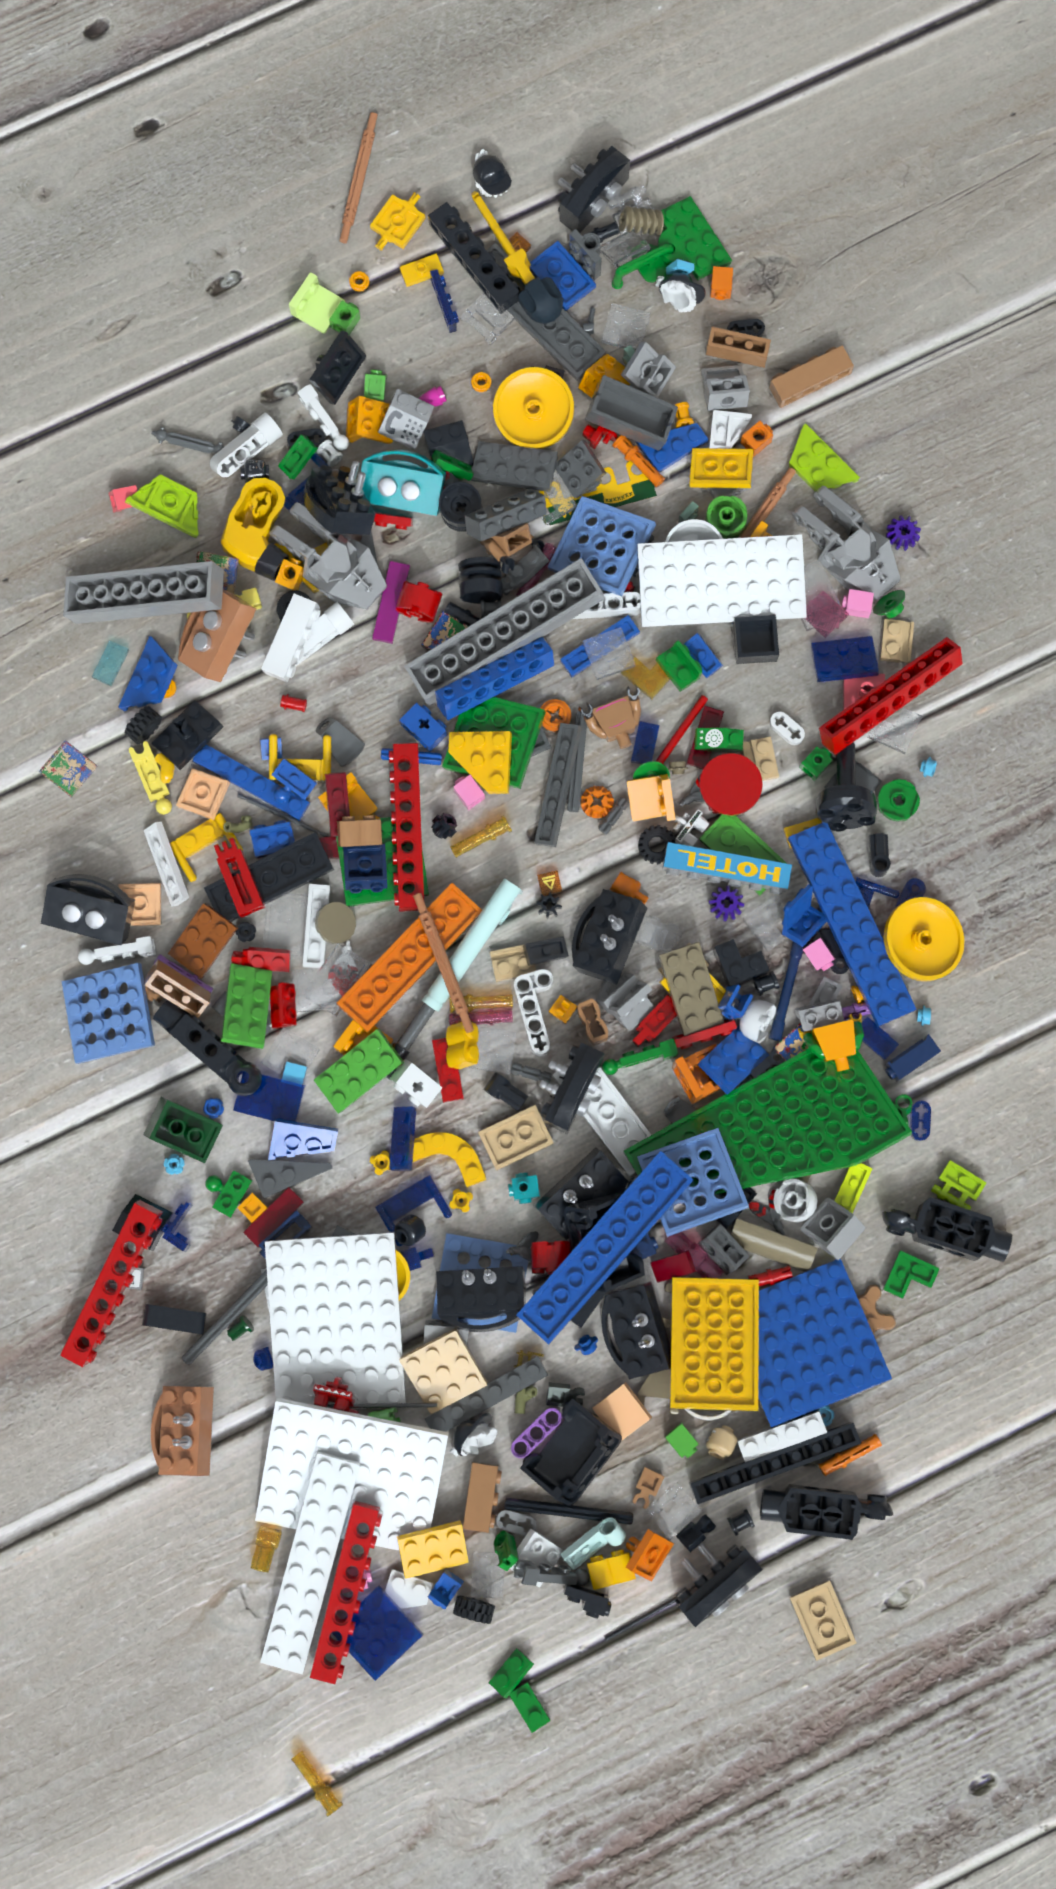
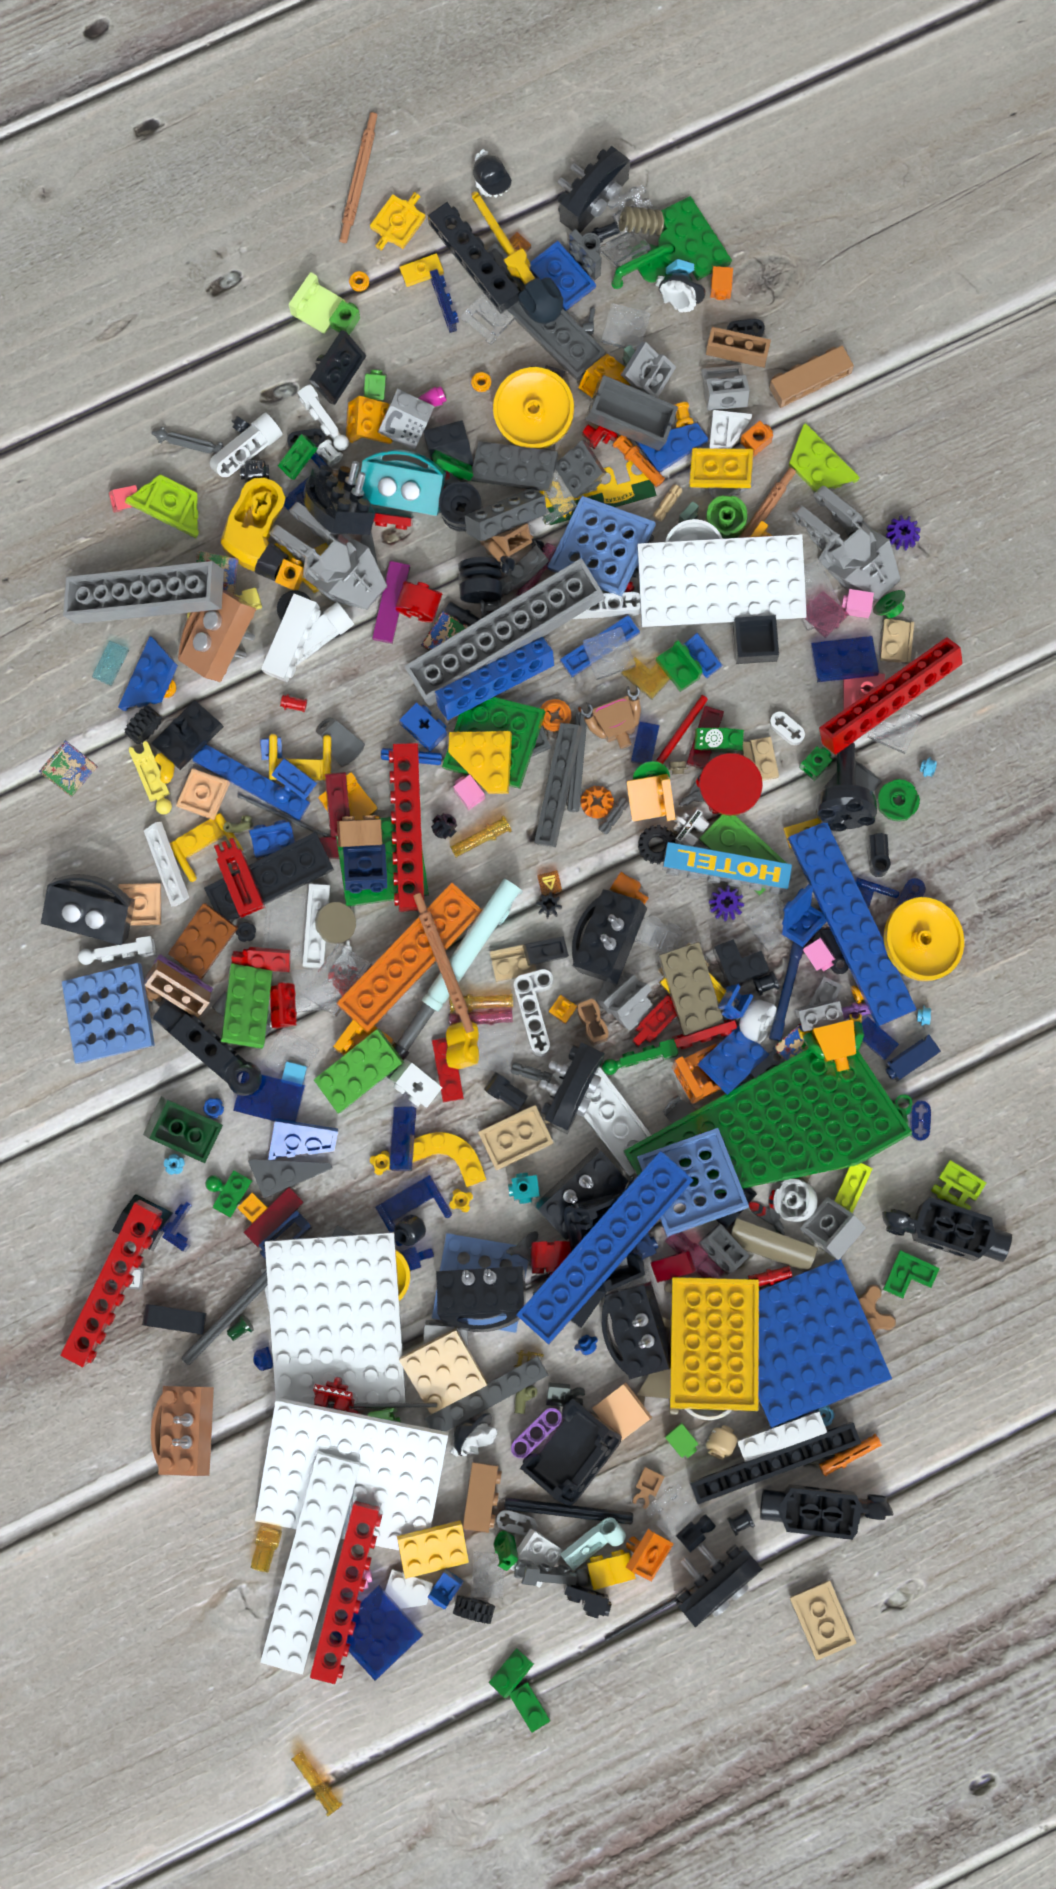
none -> tan axle [653,484,682,522]

